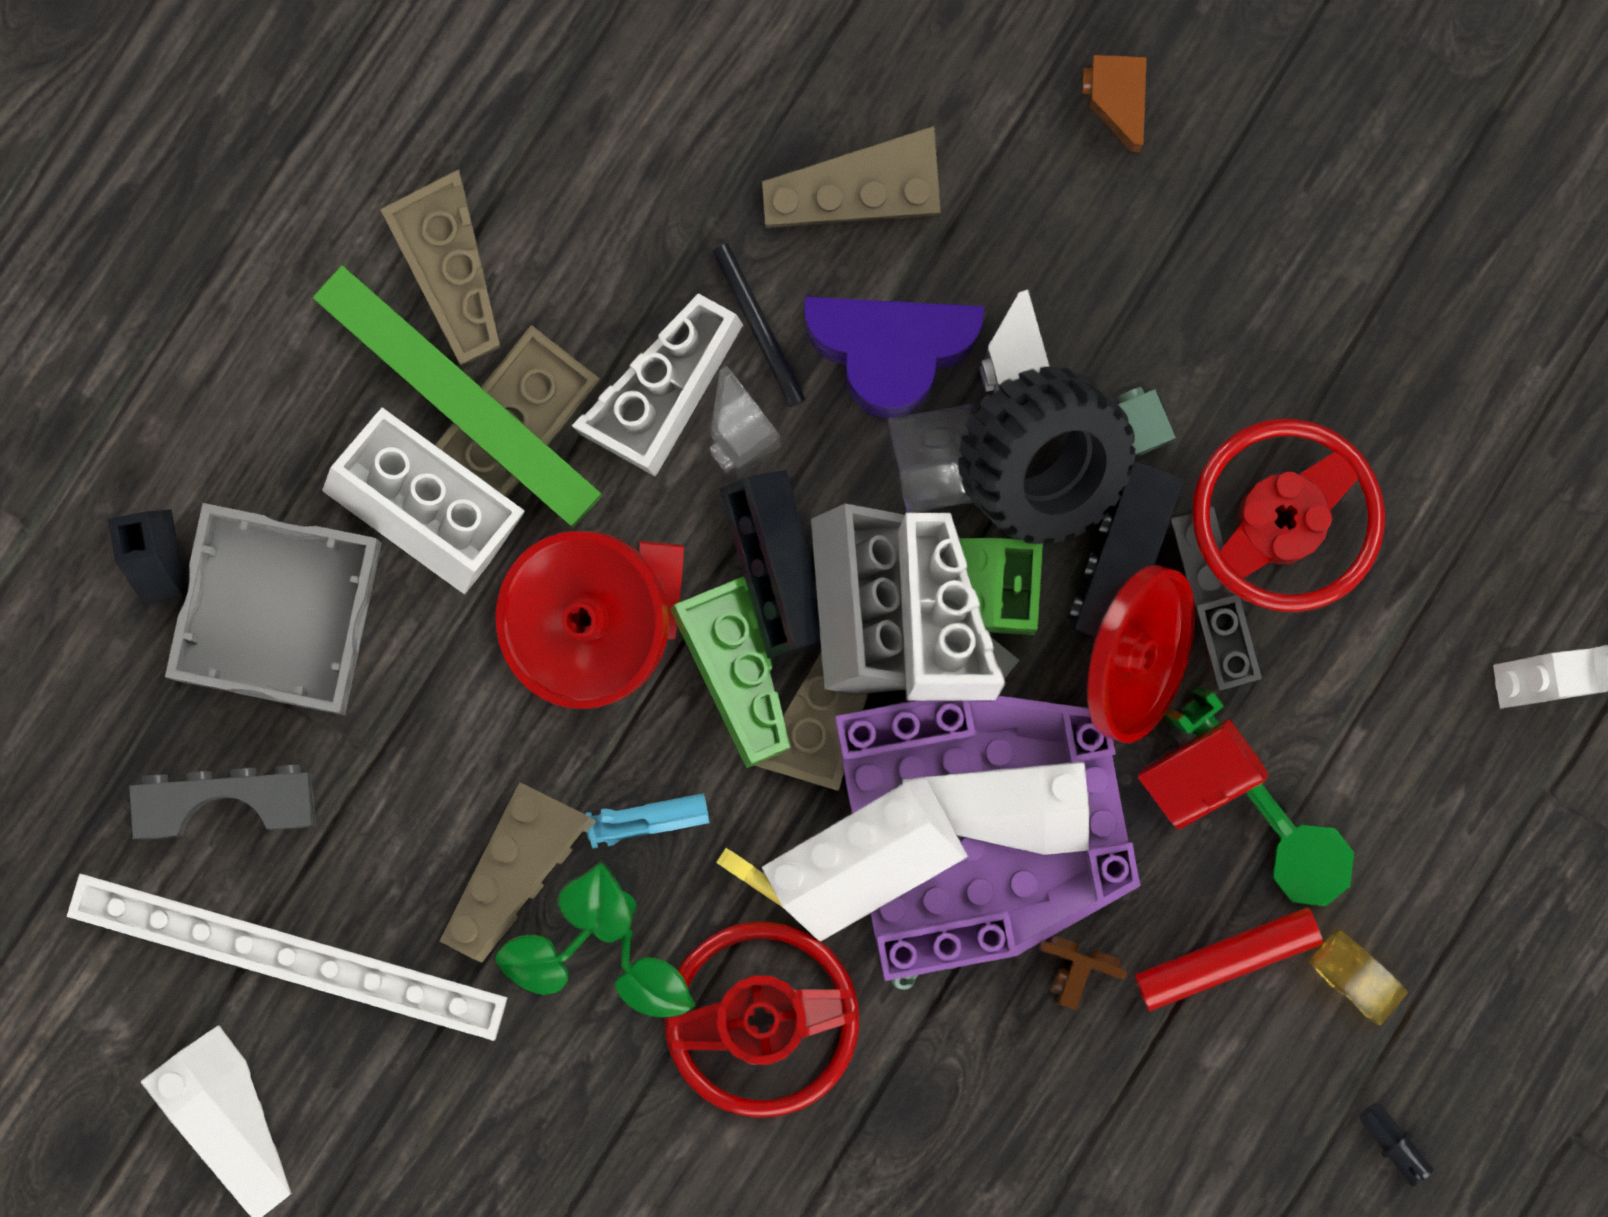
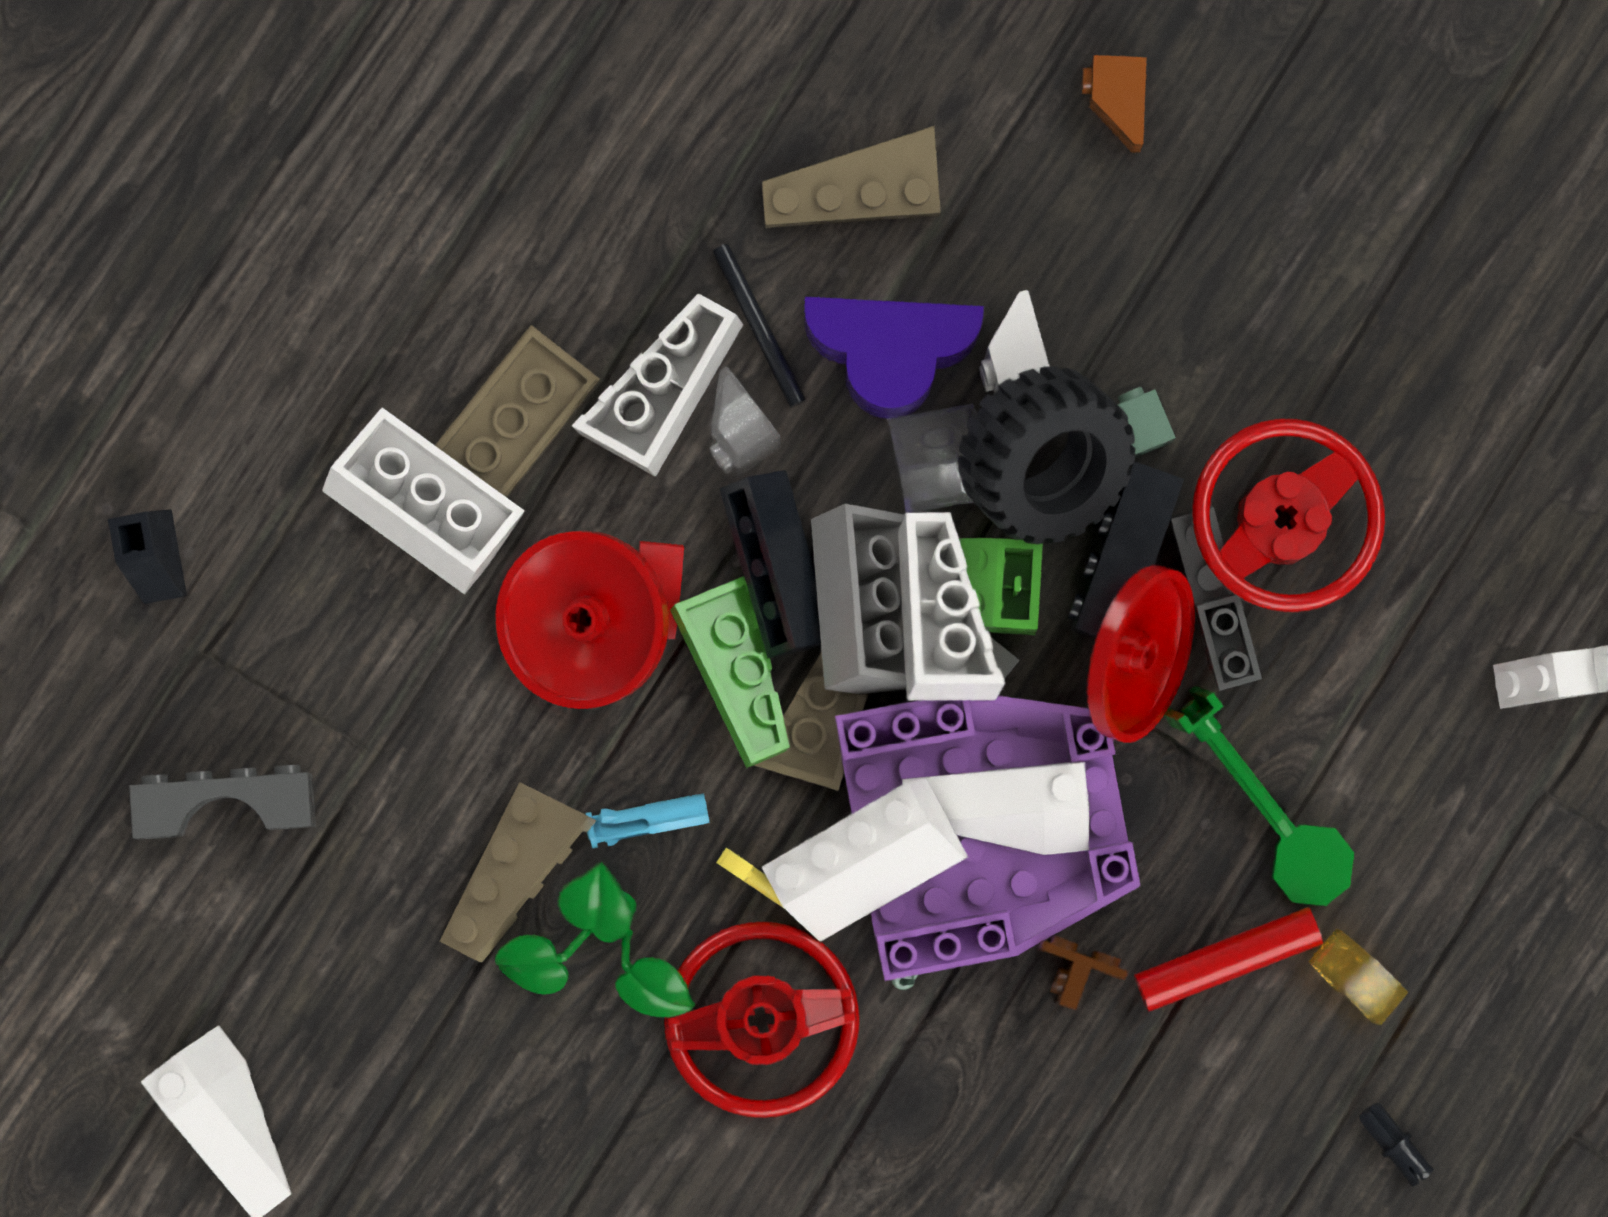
white plate [67,874,508,1041] -> none
light grey tile [165,503,382,715] -> none
bright green tile [313,265,603,529] -> none
dark tan wing [380,169,501,367] -> none
red piece [1138,718,1268,829] -> none

